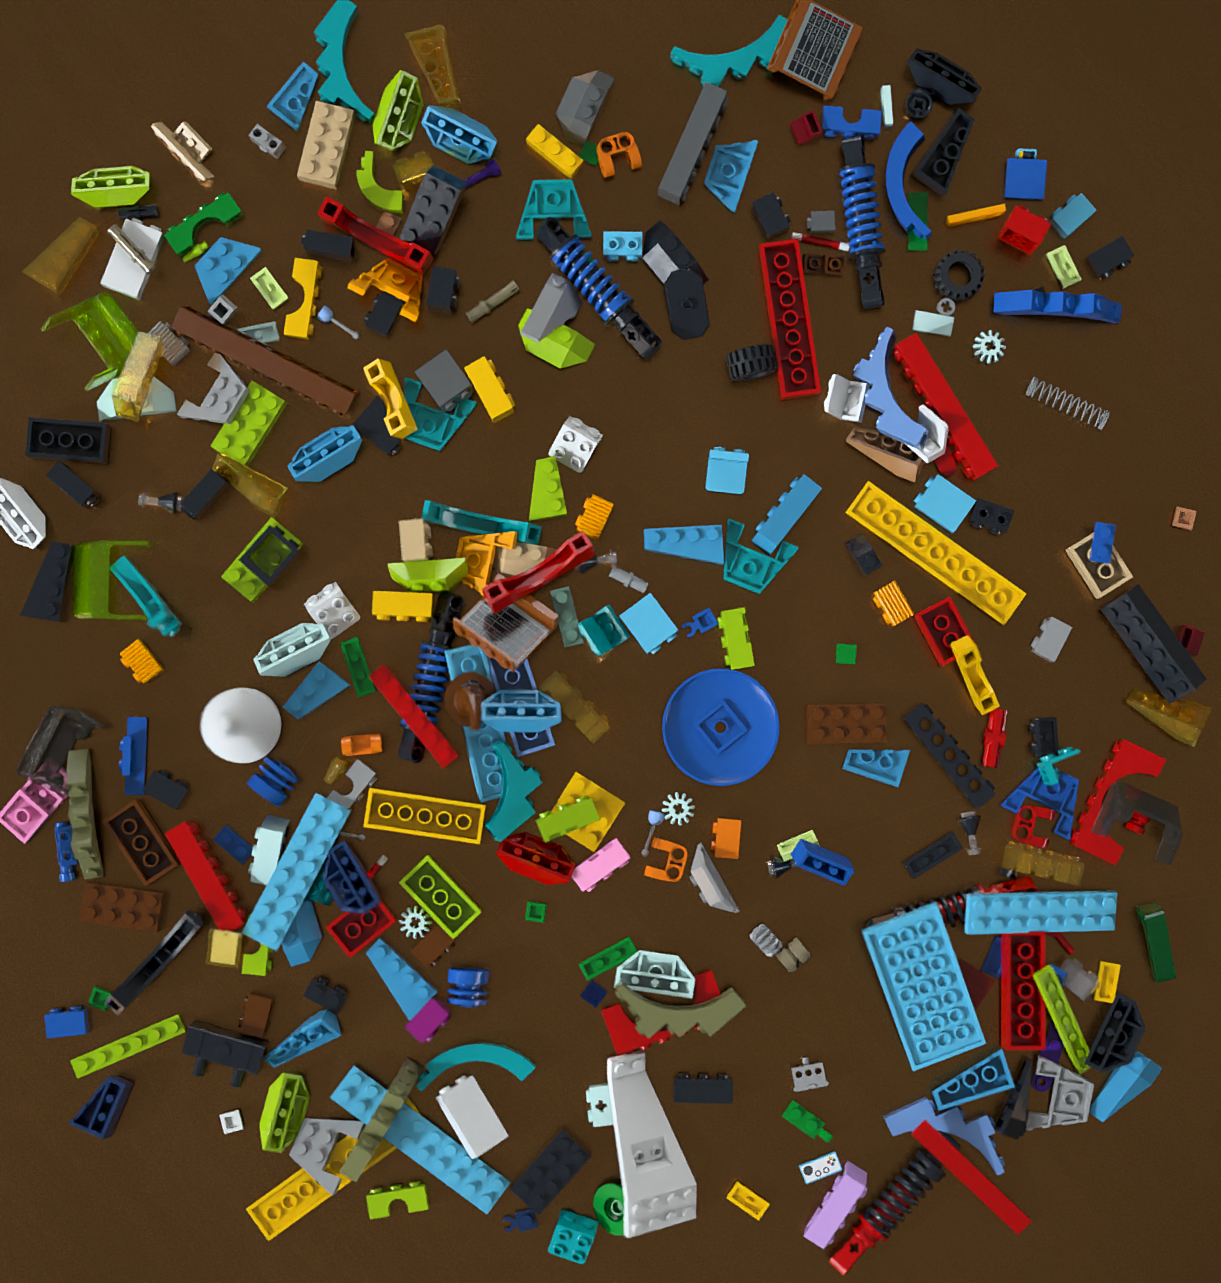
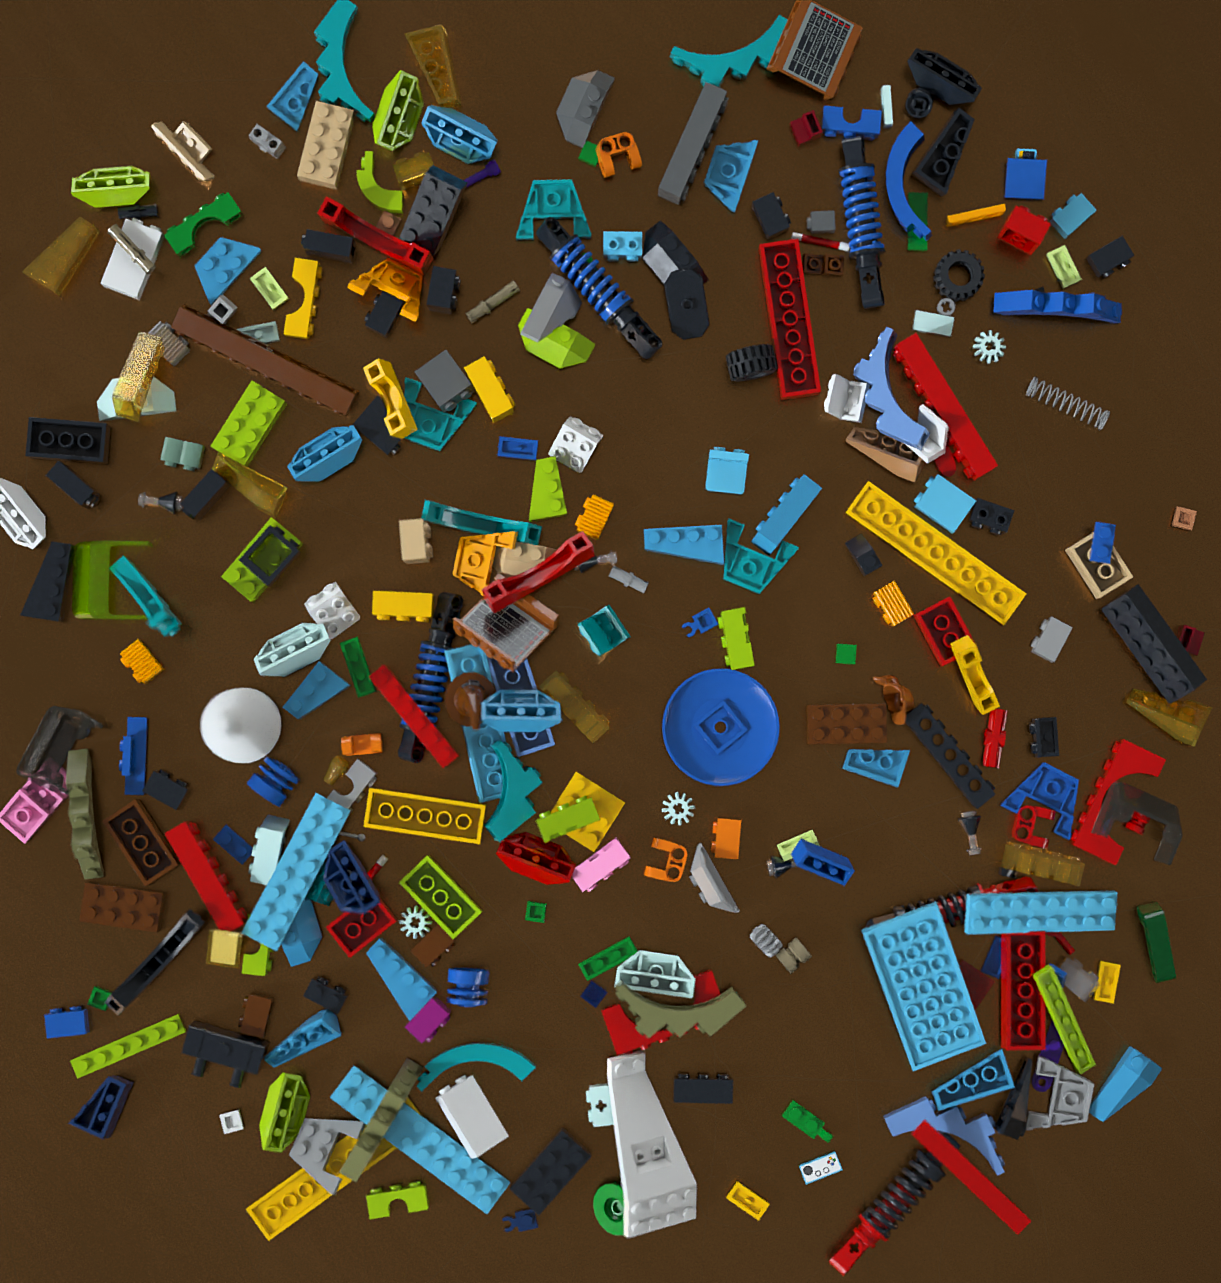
clear neon green windscreen [41,293,149,392] -> none
blue brick [54,822,77,882] -> none
light grey wing [177,353,250,424] -> none
lime piece [182,241,209,262] -> none
hinge [316,305,360,339] -> none
lime wedge [388,558,468,593] -> none
yellow brick [526,124,584,179] -> none
teal bracket [548,1209,599,1264] -> none
sand green brick [550,586,584,648] -> none
medium azure brick [619,593,678,654] -> none
hinge [641,810,665,857] -> none
light grey piece [791,1057,829,1092] -> none
lavender wedge [804,1160,867,1249] -> none
black plate [903,831,963,879] -> none
teal bracket [1036,746,1080,785] -> none
black wedge [1084,993,1146,1073] -> none
none -> sand green brick [160,437,205,471]
none -> blue plate [497,436,538,460]
none -> dark orange hair [873,675,915,725]

